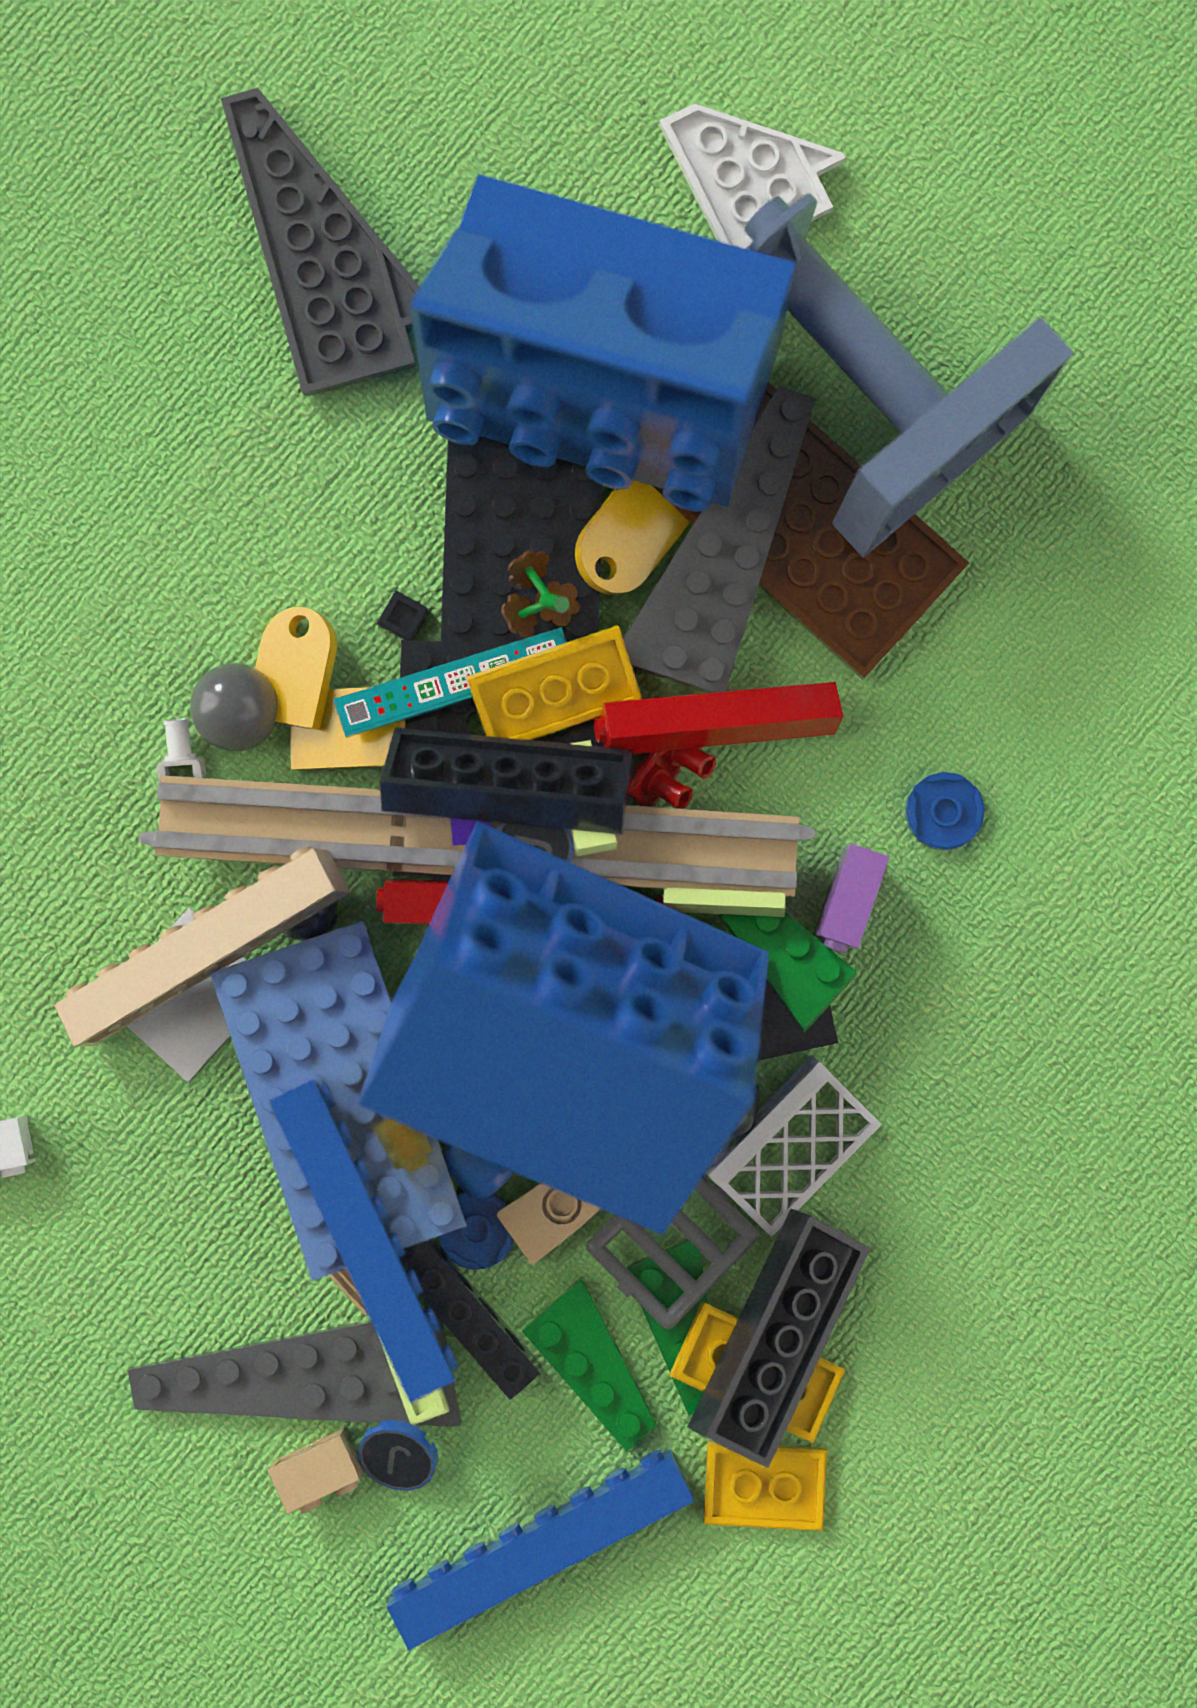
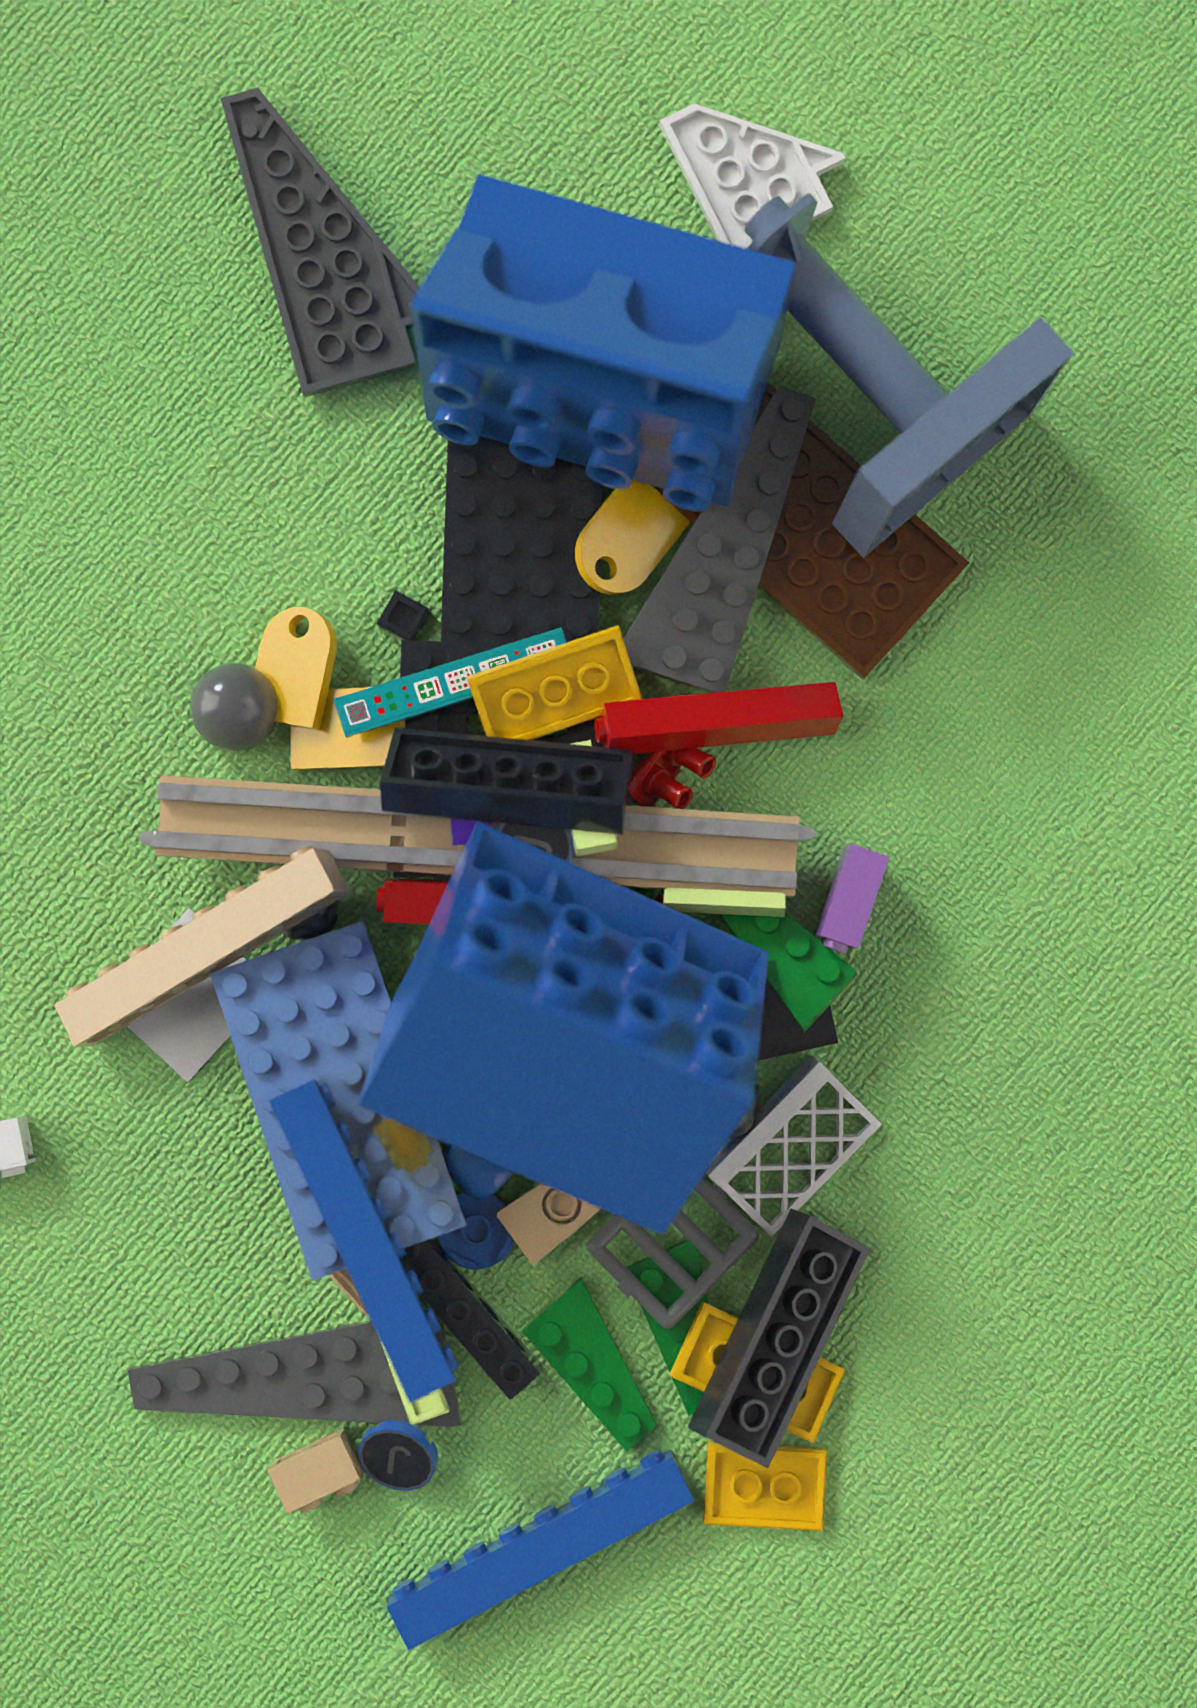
white piece [157,718,206,783] -> none
reddish brown plant [501,550,580,638] -> none
blue tile [905,772,985,850] -> none

